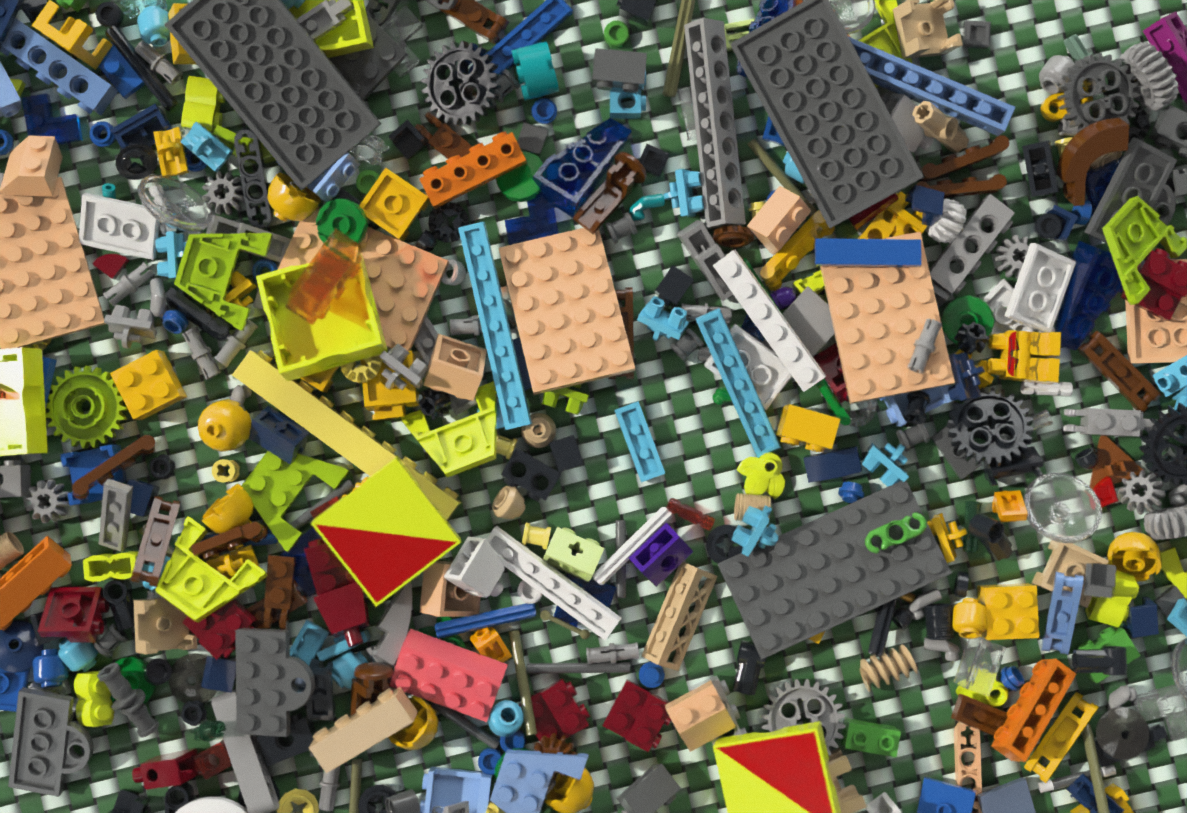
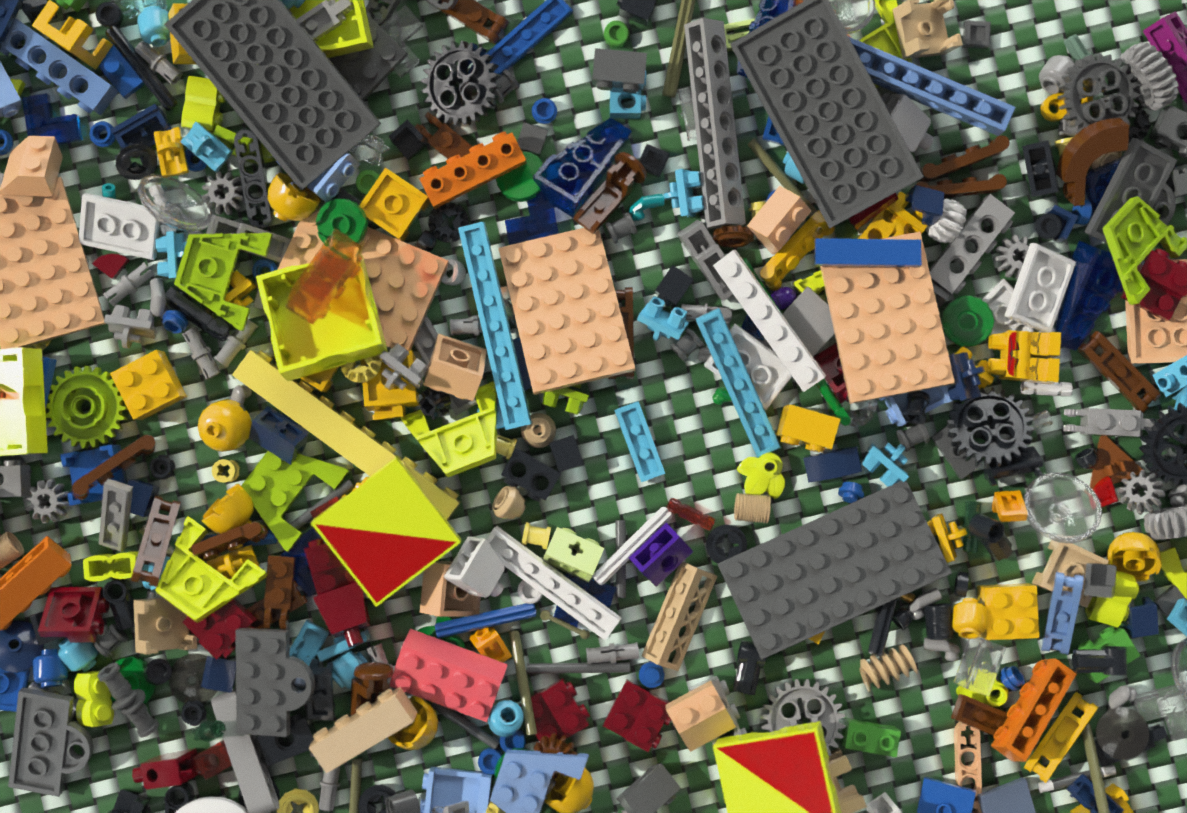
light grey slope [371,582,412,666] -> none
teal brick [511,42,559,101] -> none
medium azure hips [732,505,778,557] -> none
bright green piece [865,512,927,554] -> none
light grey pin [907,318,942,374] -> none
tan piece [912,101,969,153] -> none
black gear [954,322,990,355] -> none

